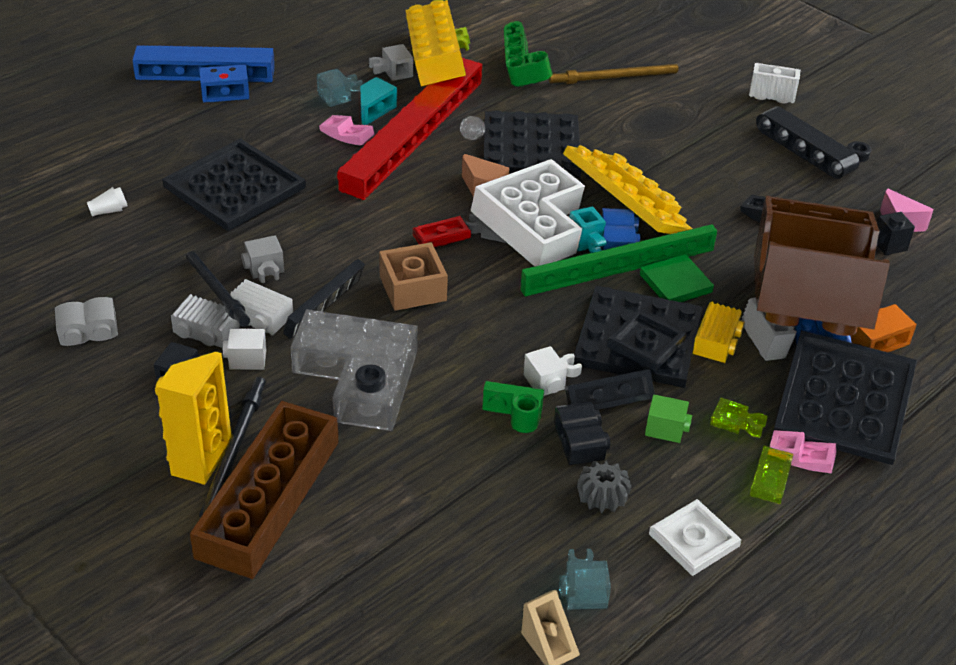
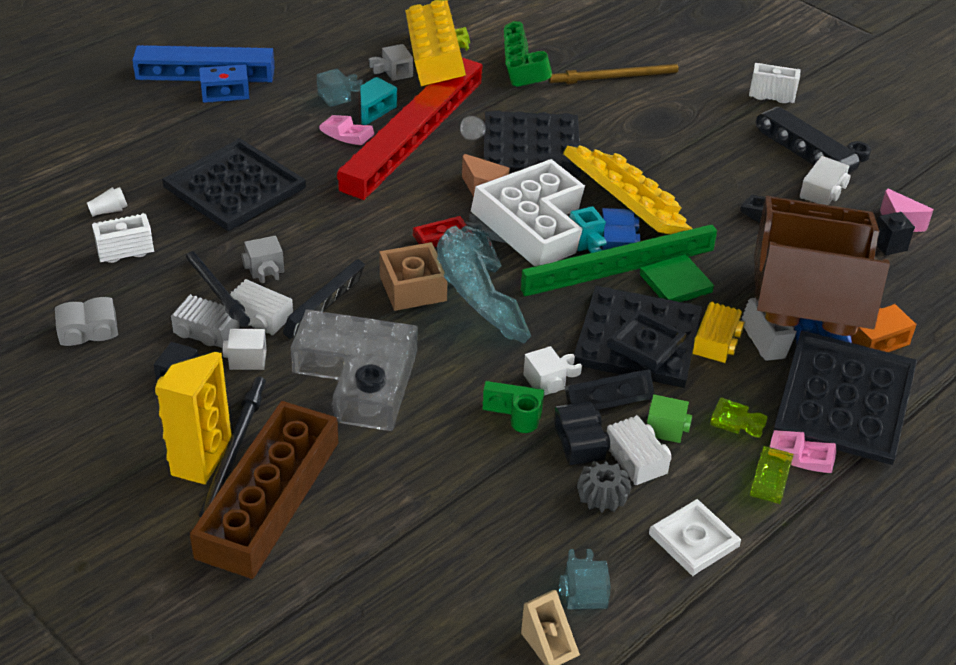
none -> white brick [92,213,154,263]
none -> clear light blue plate [437,226,531,343]
none -> white brick [607,415,671,485]
none -> white brick [800,156,851,205]

